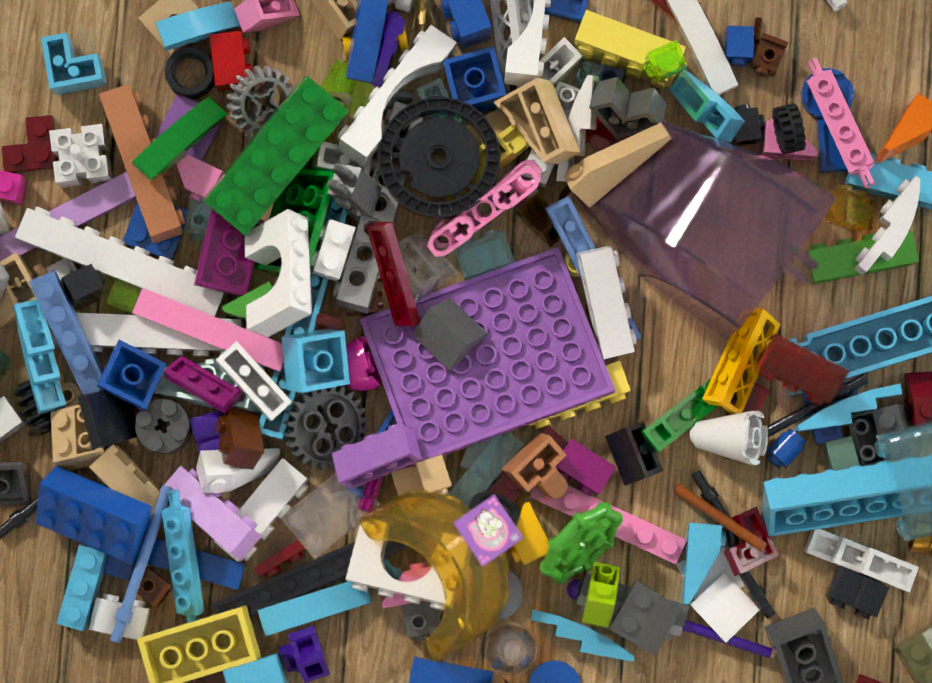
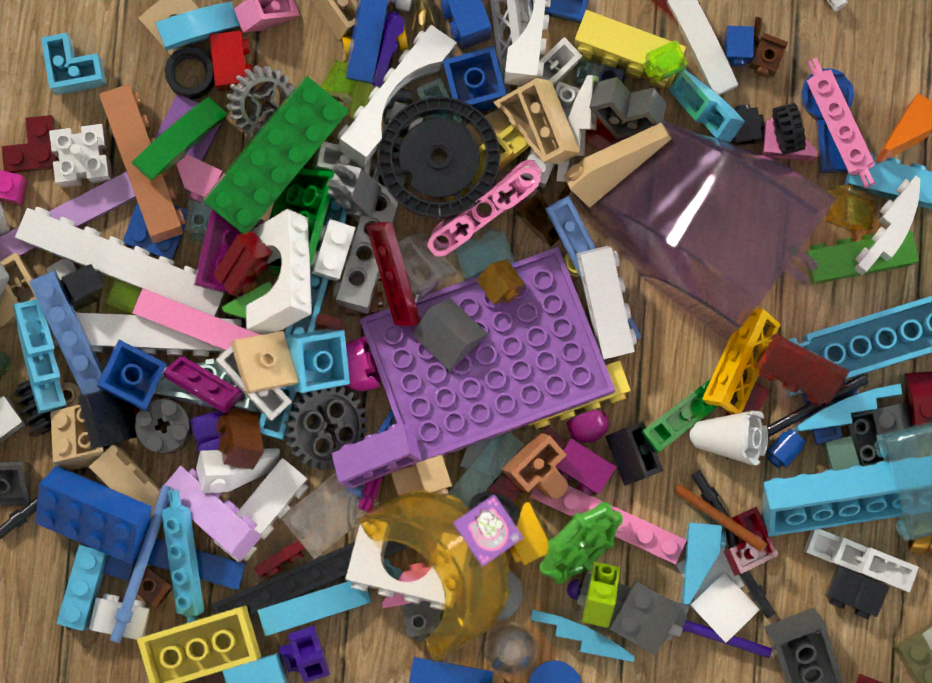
none -> dark red brick [213,232,272,296]
none -> tan plate [231,331,299,394]
none -> pearl gold brick [476,259,525,305]
none -> magenta hair [566,410,610,443]

